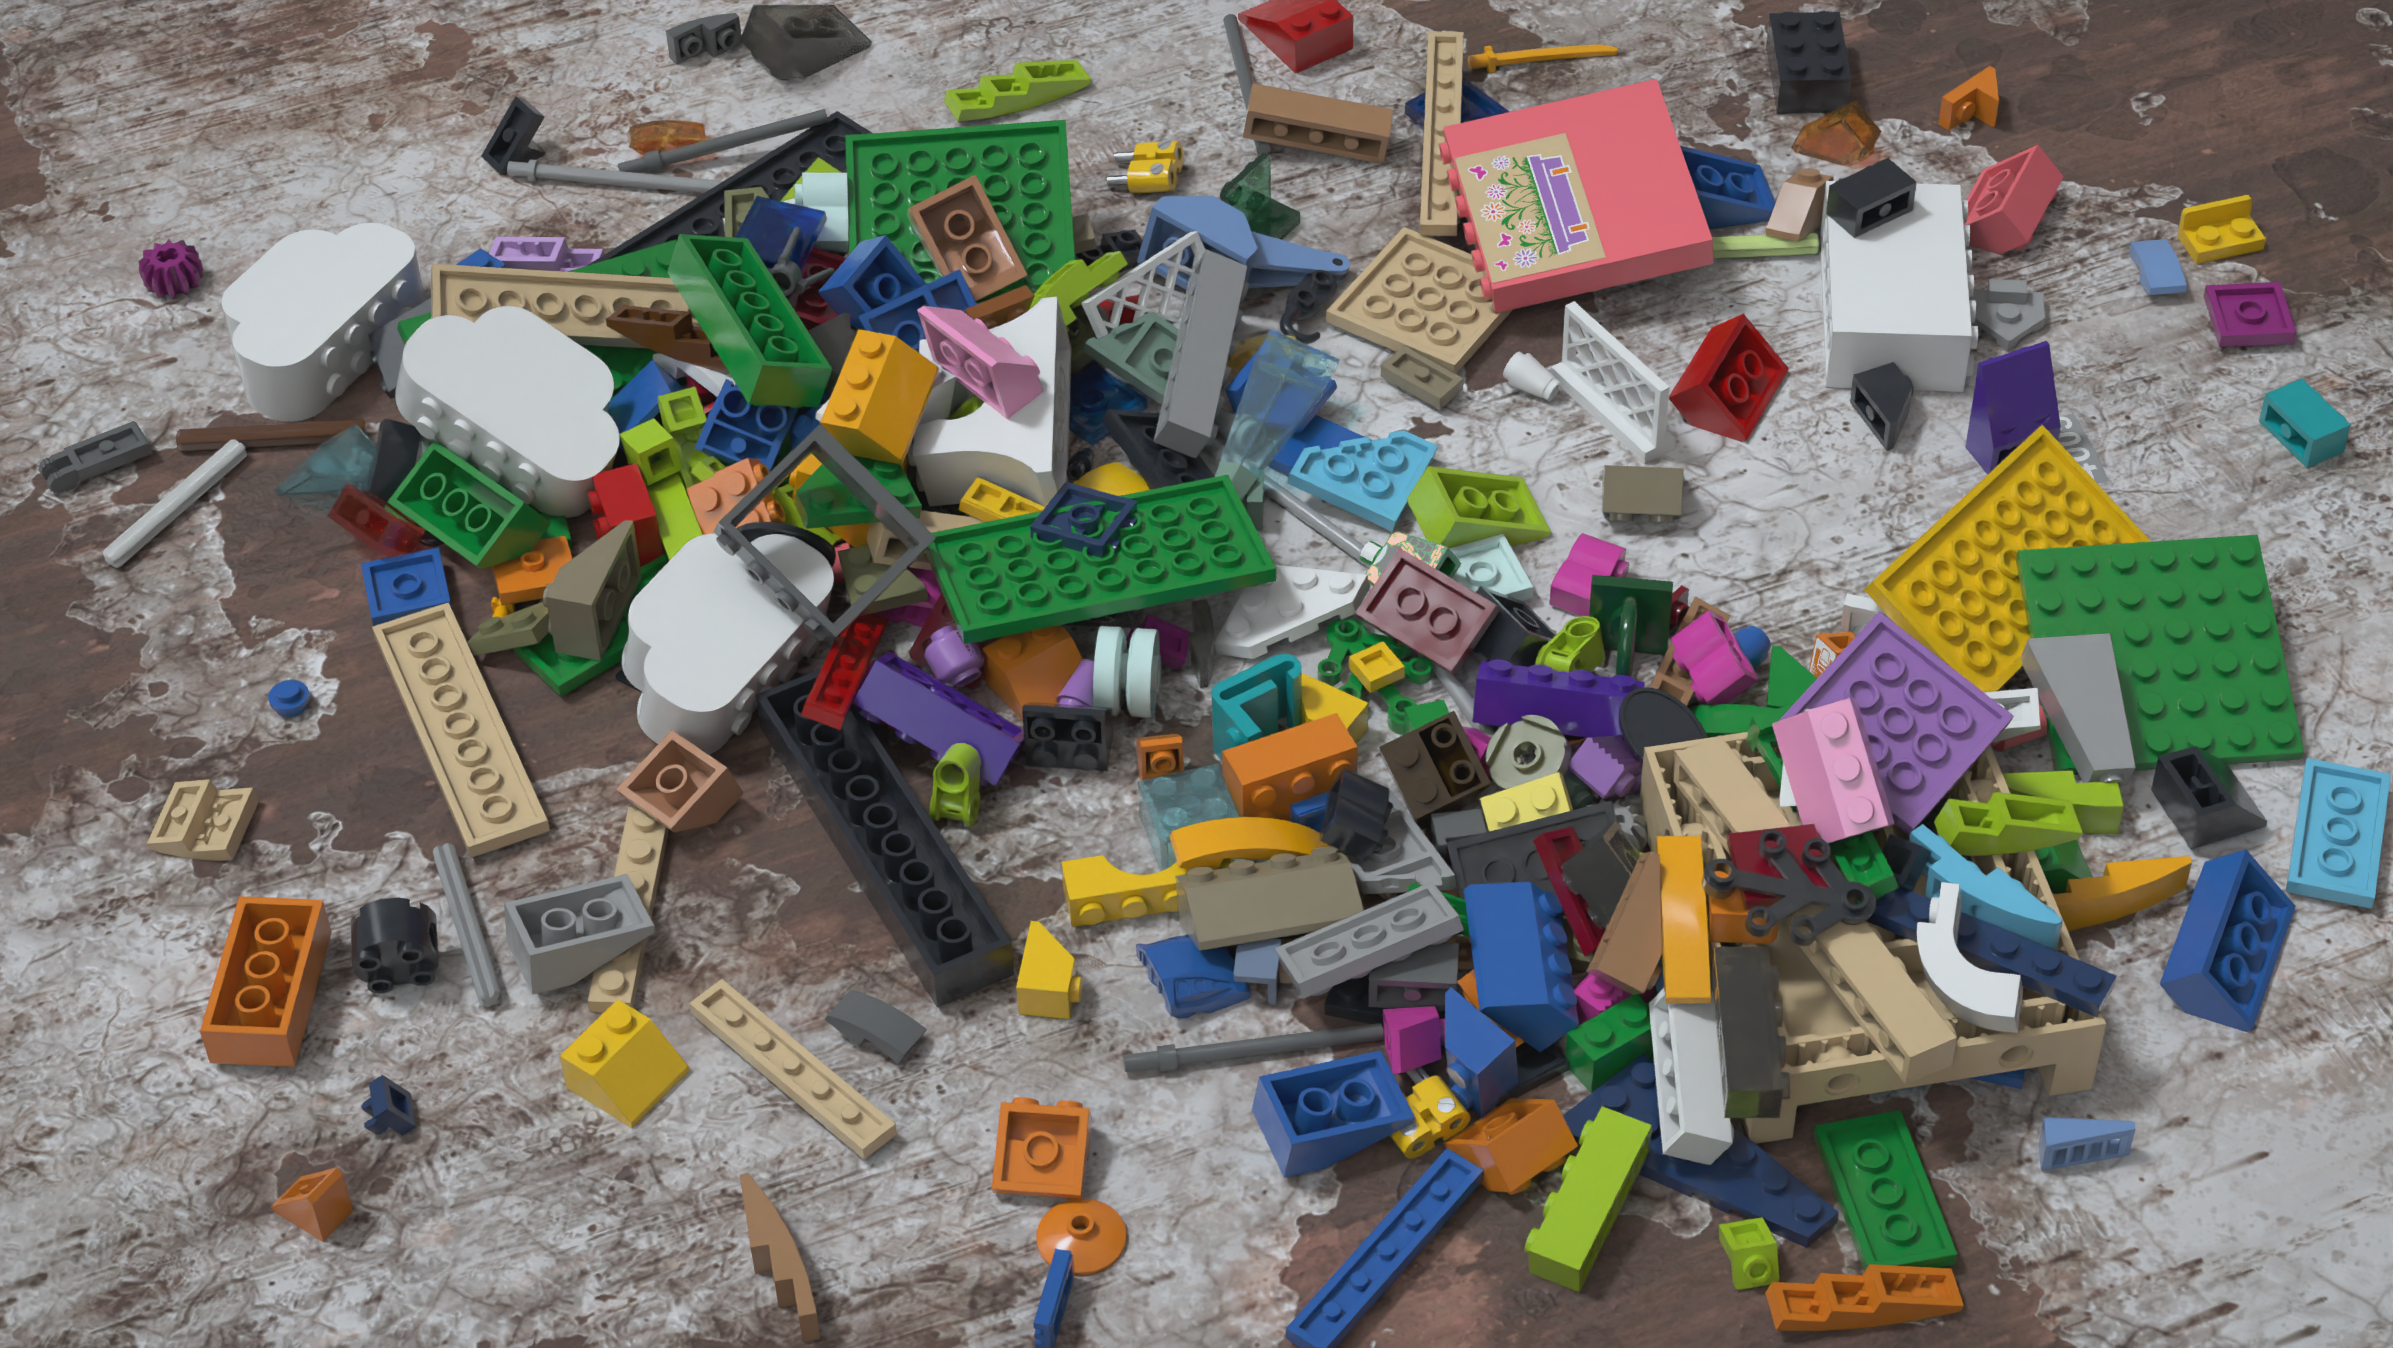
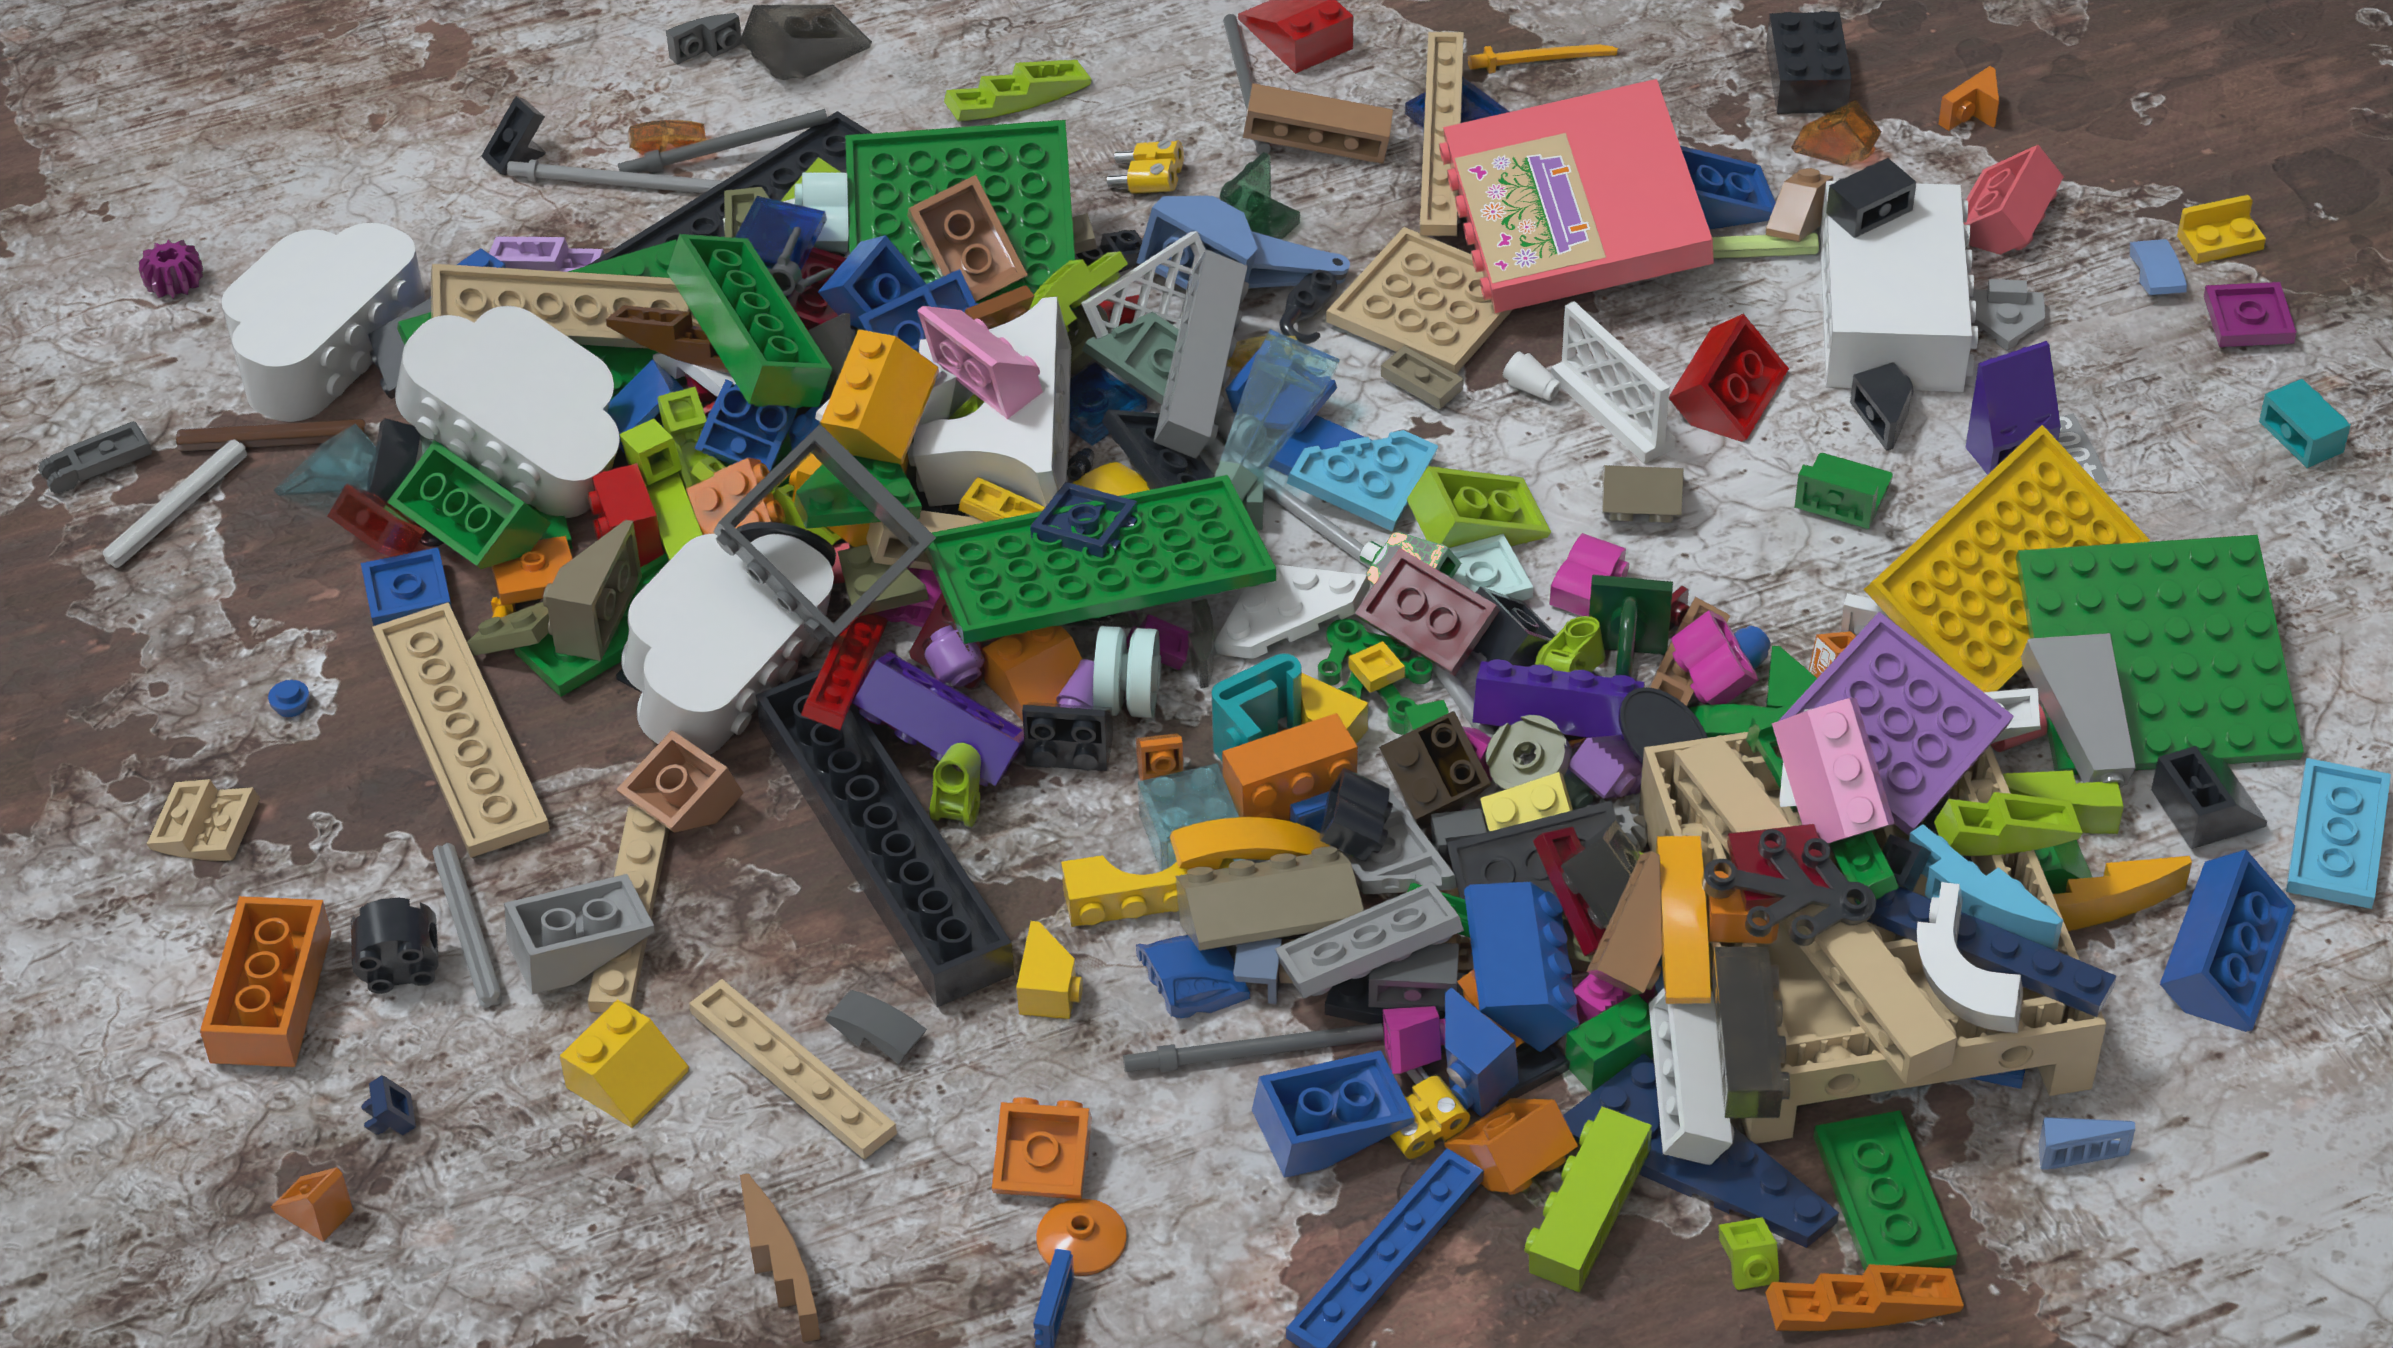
none -> green bracket [1794,453,1893,529]

